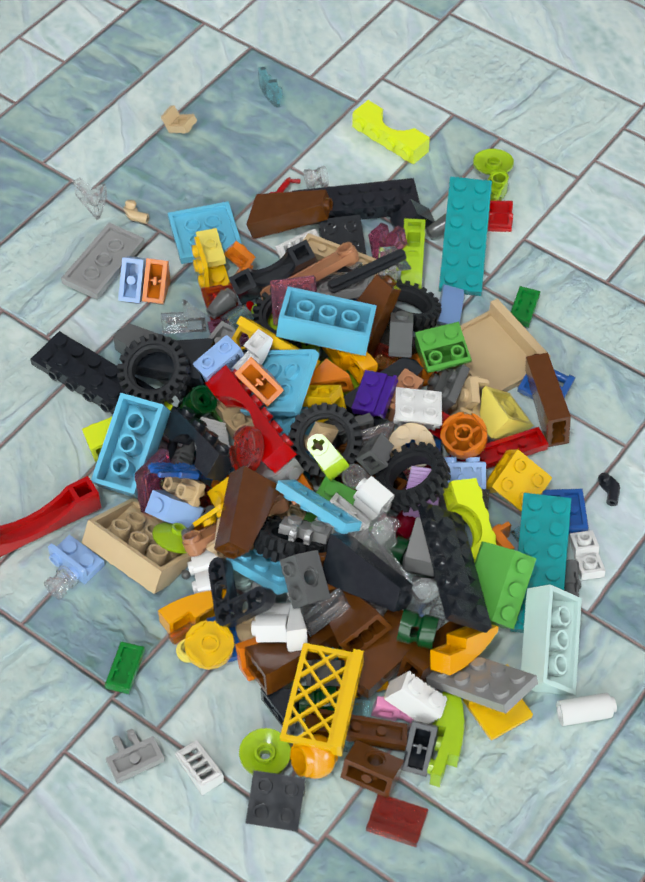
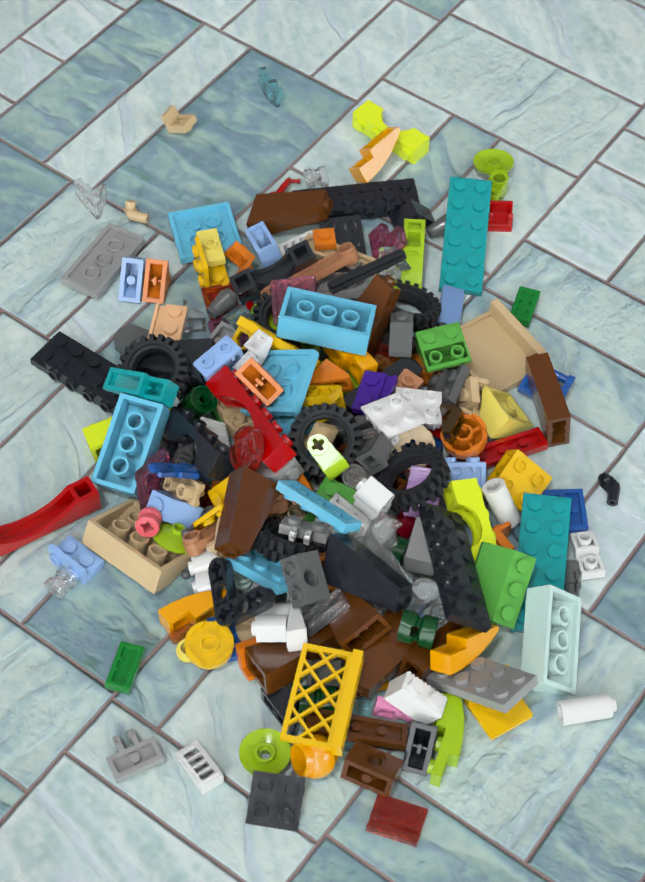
none -> teal slope [103,367,179,408]
none -> coral wheel [135,507,162,537]
none -> light nougat plate [148,303,188,340]
none -> light blue slope [244,221,282,268]
none -> orange plate [312,228,336,251]
none -> light orange slope [349,127,400,183]
none -> white hinge [360,392,426,445]
none -> dark brown bracket [439,403,465,444]
none -> white brick [482,478,521,529]

